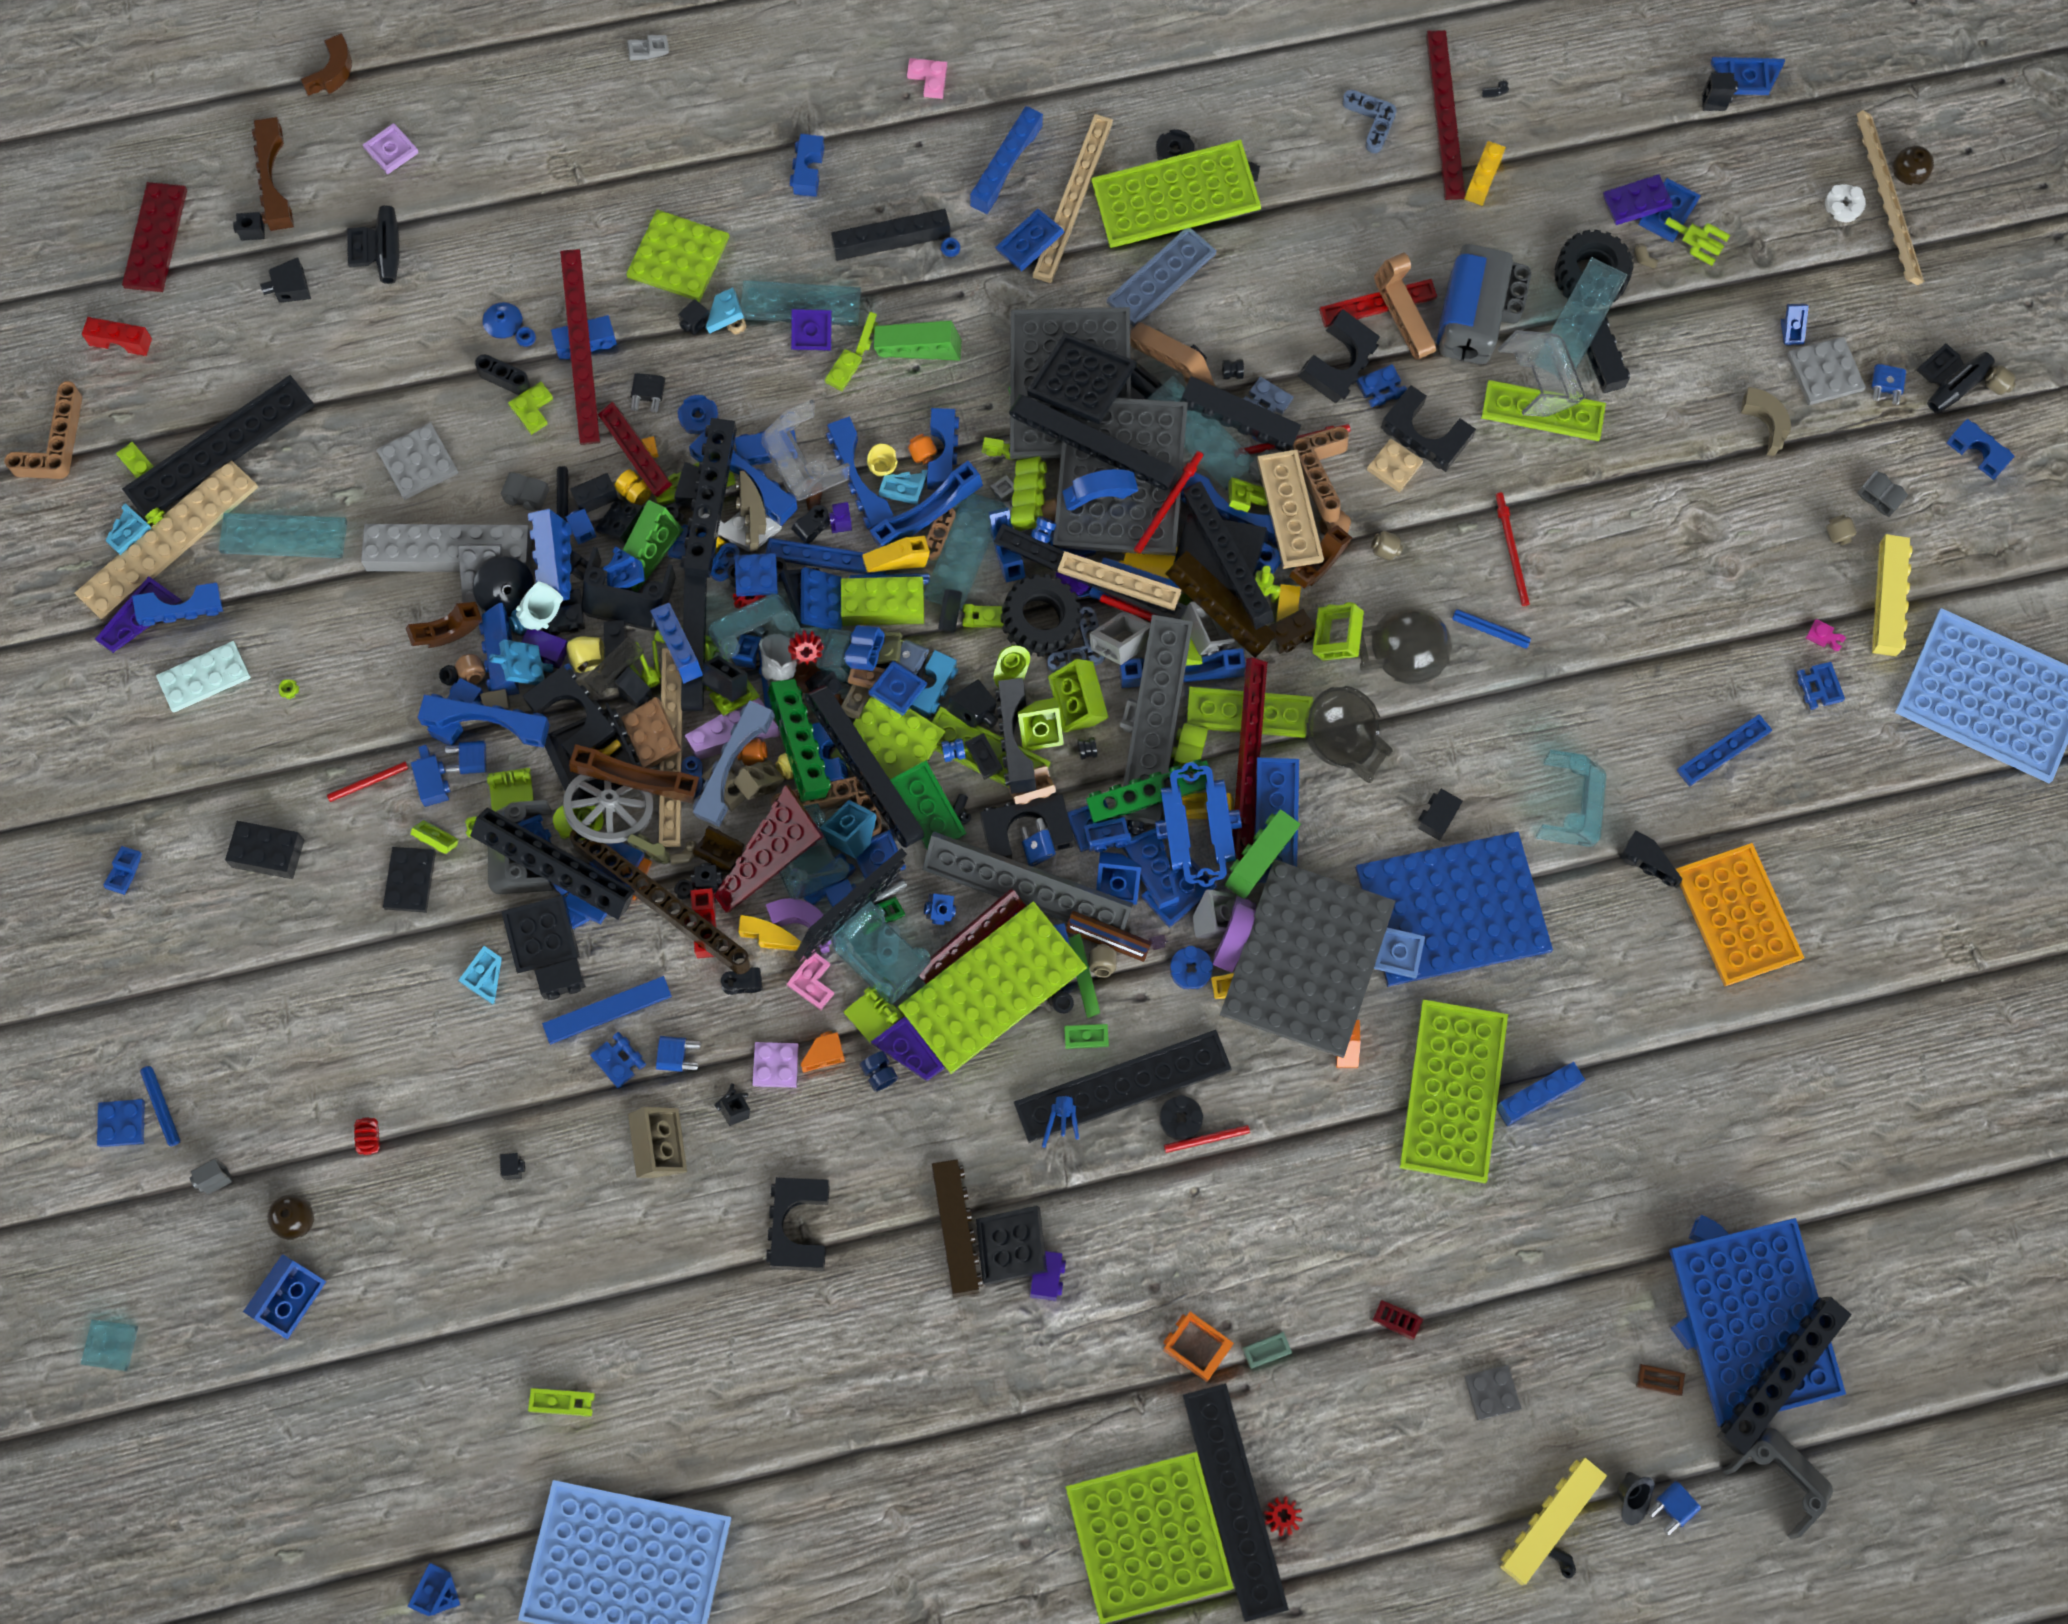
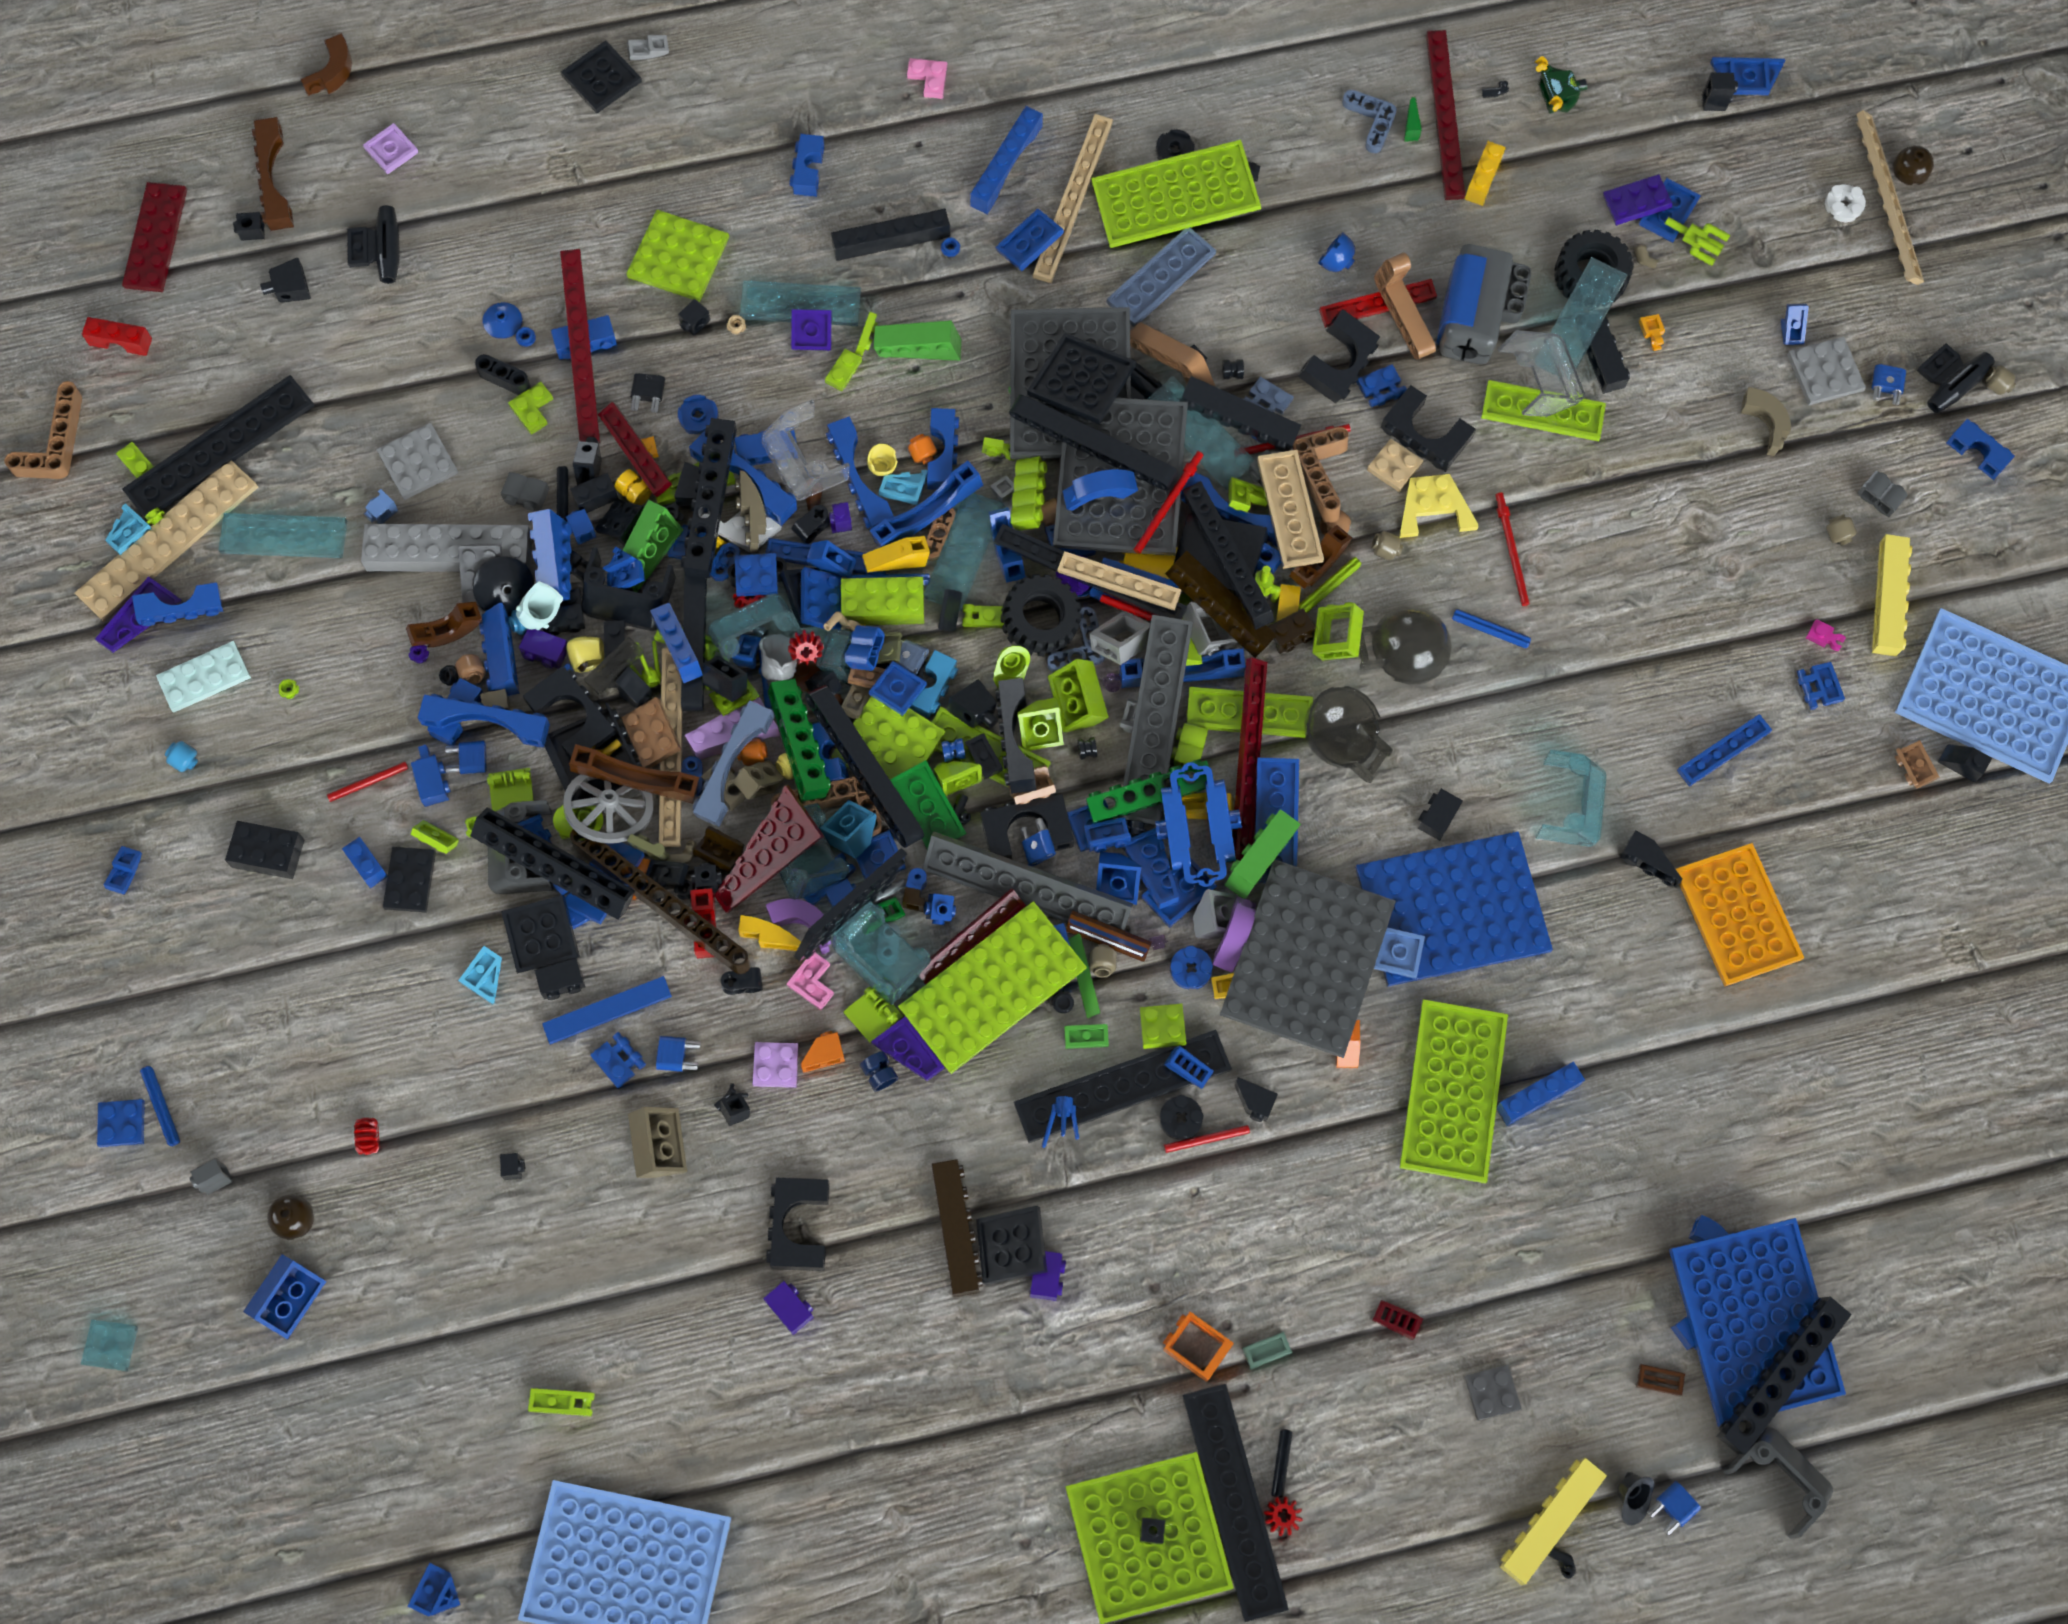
dark azure plate [489,639,553,685] -> none
medium azure wing [706,288,744,333] -> none
blue wheel [1030,516,1057,543] -> none
none -> dark azure head [165,741,198,772]
none -> blue brick [342,837,388,888]
none -> medium blue brick [364,489,398,524]
none -> dark purple plate [408,645,429,663]
none -> black plate [561,40,642,114]
none -> black torso [573,437,602,485]
none -> black plate [641,859,689,902]
none -> dark purple brick [763,1281,814,1335]
none -> blue slope [806,540,857,578]
none -> tan plate [824,611,860,641]
none -> leg [902,868,927,912]
none -> lime slope [933,761,982,796]
none -> clear purple plate [1102,672,1122,692]
none -> lime plate [1140,1003,1186,1049]
none -> black plate [1140,1518,1165,1545]
none -> blue slope [1164,1045,1214,1089]
none -> black slope [1234,1077,1278,1122]
none -> black axle [1271,1429,1293,1498]
none -> lime axle [1299,557,1361,613]
none -> blue cylinder [1318,232,1355,272]
none -> light yellow wing [1399,474,1479,538]
none -> green slope [1404,97,1422,142]
none -> dark green torso [1535,56,1587,114]
none -> light orange plate [1639,314,1665,351]
none -> medium nougat bracket [1894,740,1940,789]
none -> black slope [1938,744,1992,783]

